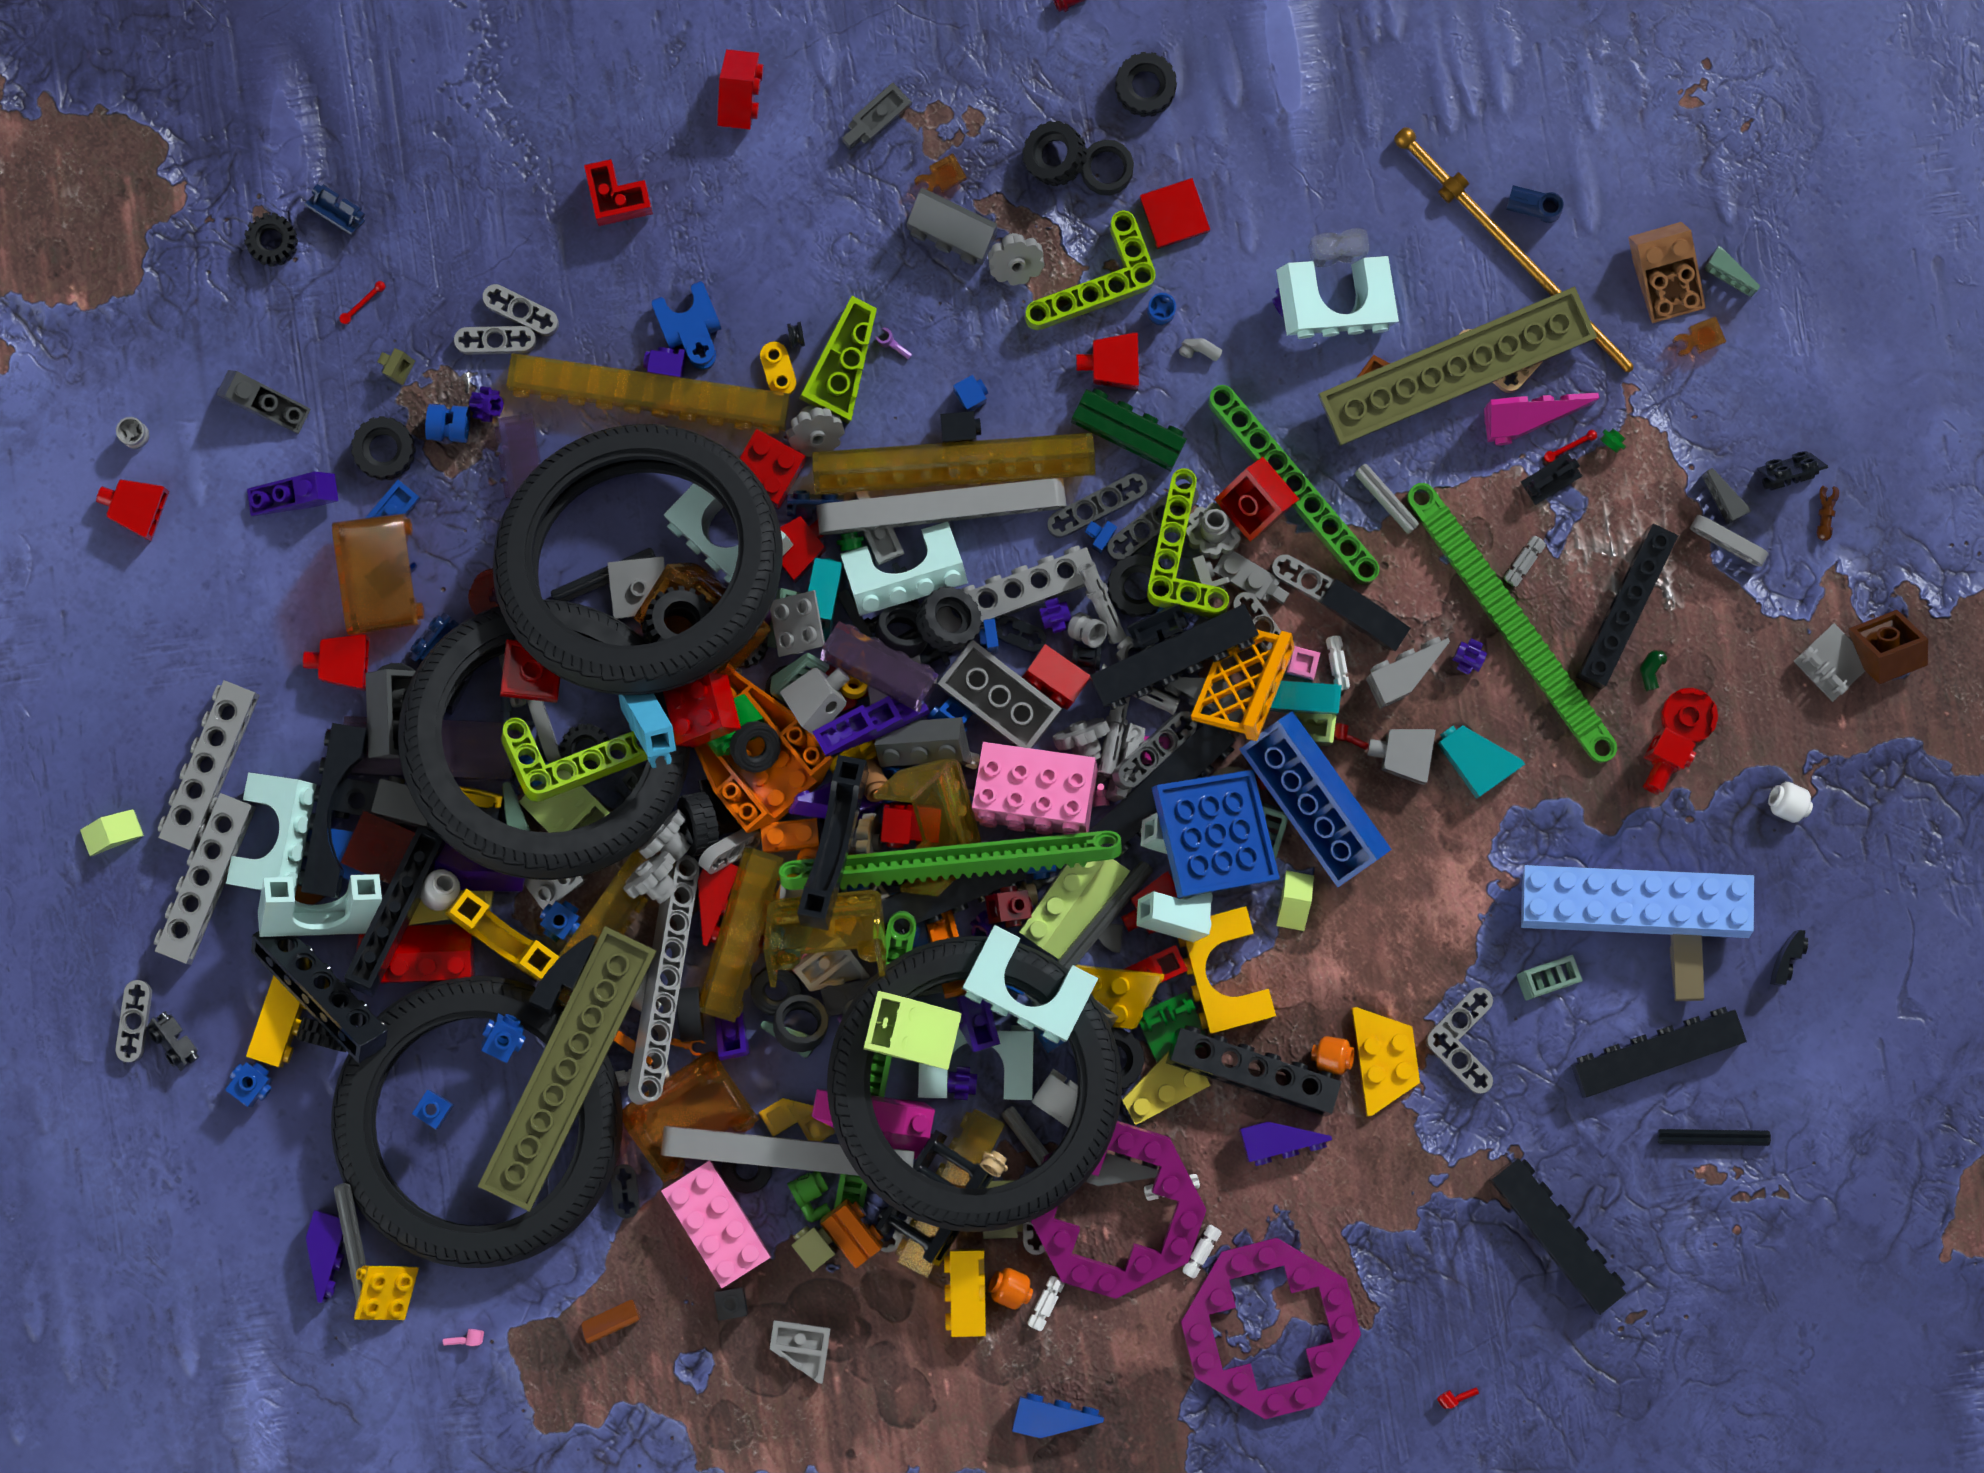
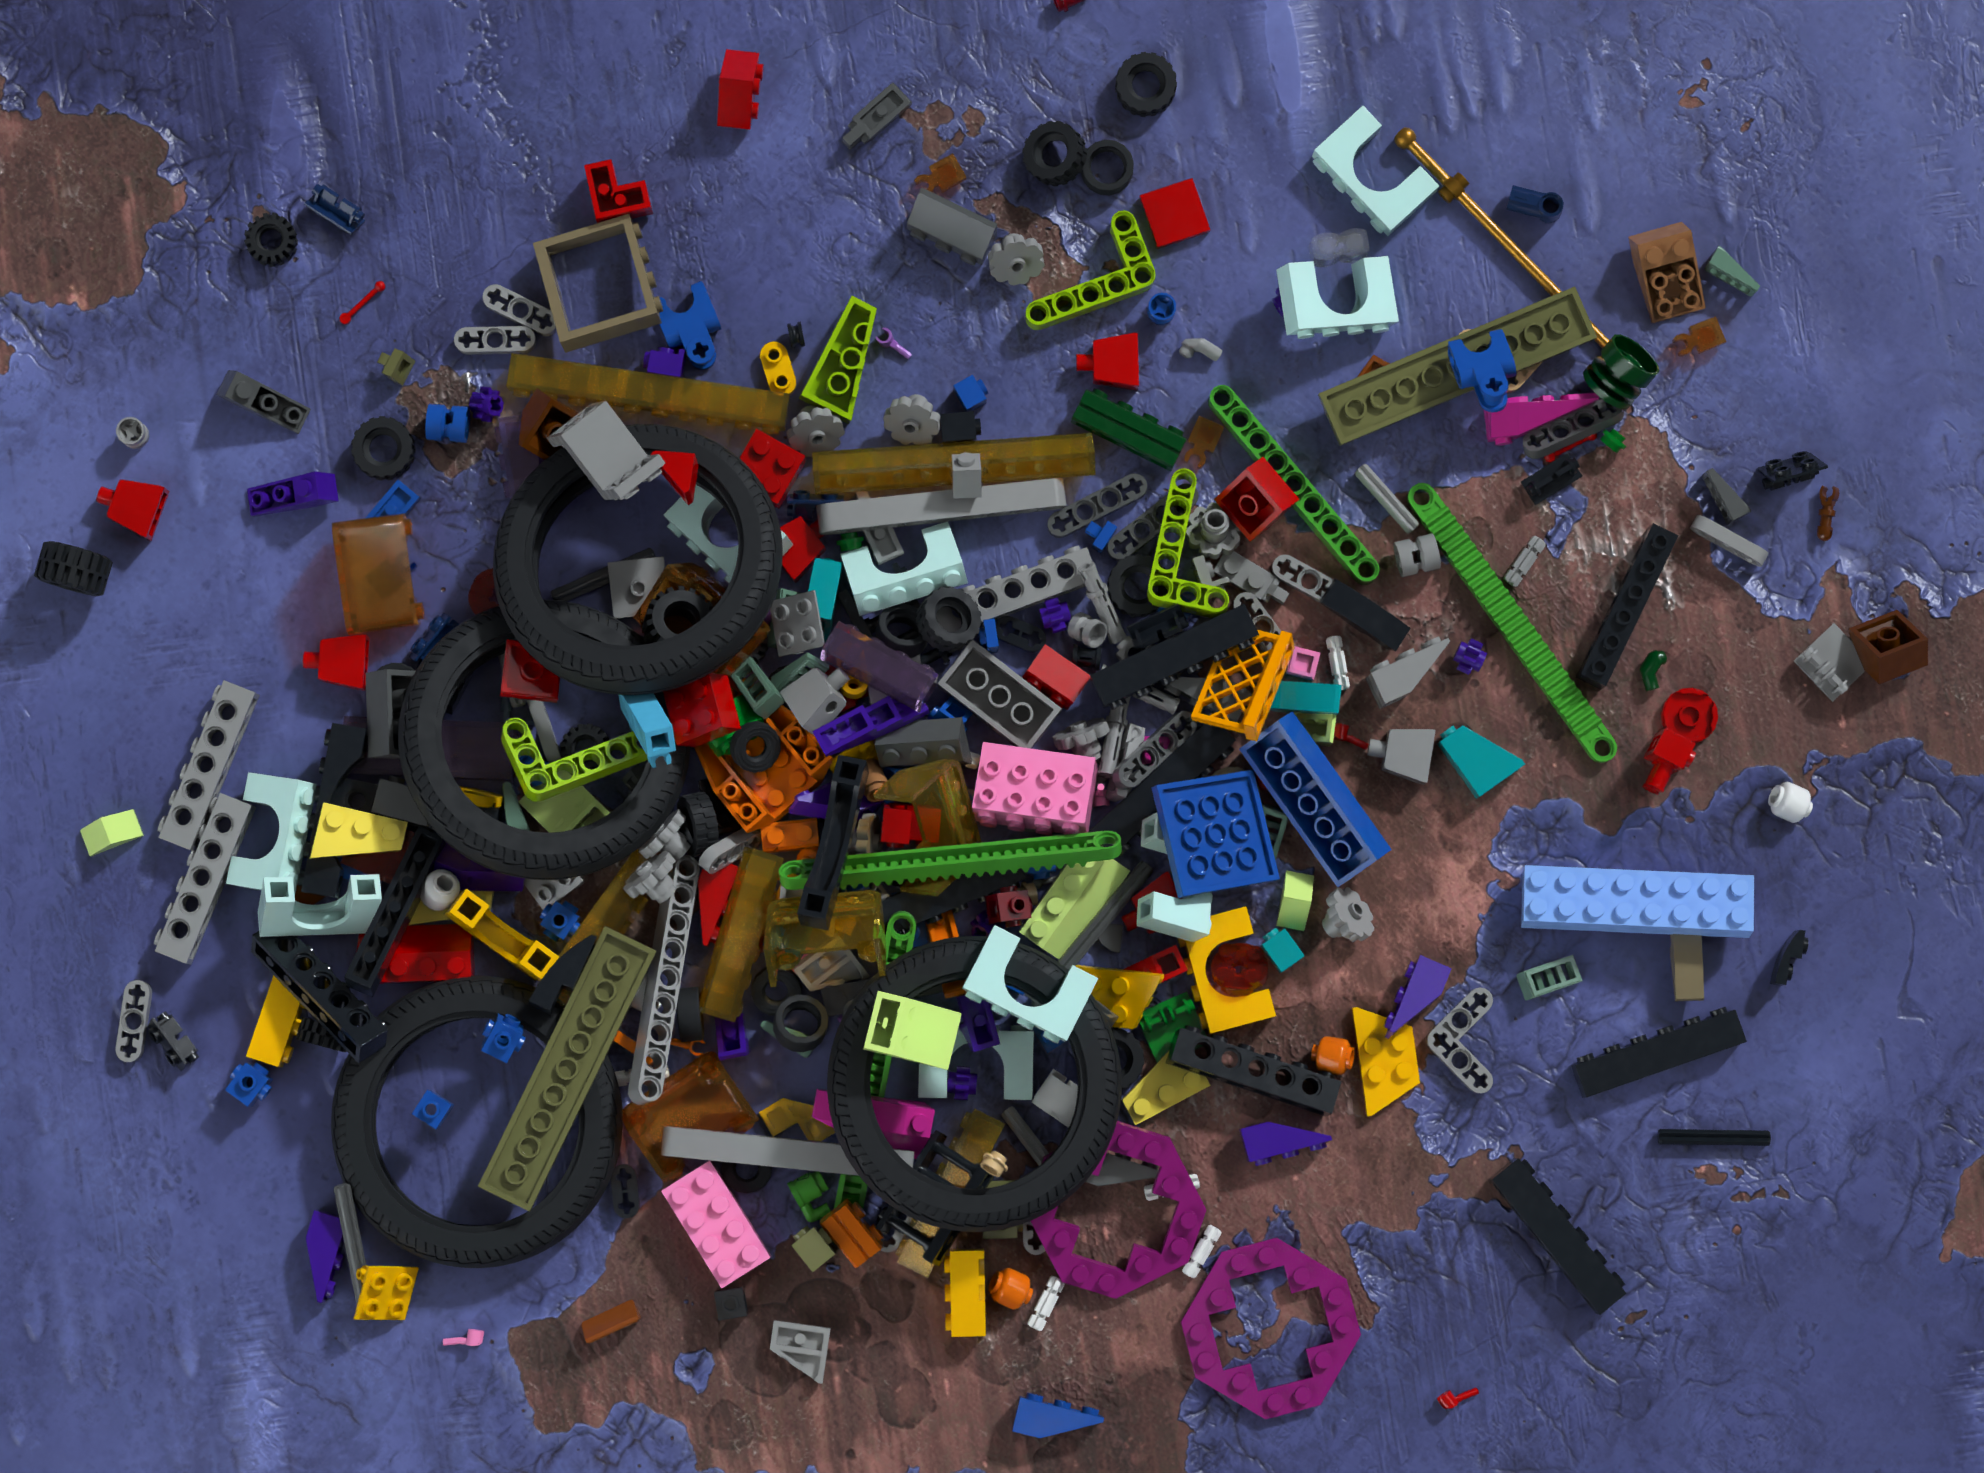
none -> black tyre [34,541,113,596]
none -> light yellow wing [310,802,408,859]
none -> reddish brown slope [519,388,578,460]
none -> dark tan window [533,214,663,353]
none -> light grey bracket [547,401,666,501]
none -> red slope [651,450,699,505]
none -> sand green slope [729,656,785,719]
none -> light grey plant [883,394,941,446]
none -> light grey brick [952,452,982,498]
none -> clear orange plate [1184,416,1224,469]
none -> clear red plate [1211,943,1268,996]
none -> teal brick [1260,928,1305,973]
none -> light aqua arch [1312,106,1439,236]
none -> light grey plant [1322,887,1374,942]
none -> dark purple slope [1383,955,1452,1039]
none -> light grey wheel [1393,533,1441,578]
none -> blue piece [1448,329,1516,413]
none -> dark grey beam [1523,399,1624,459]
none -> dark green wheel [1583,334,1659,409]

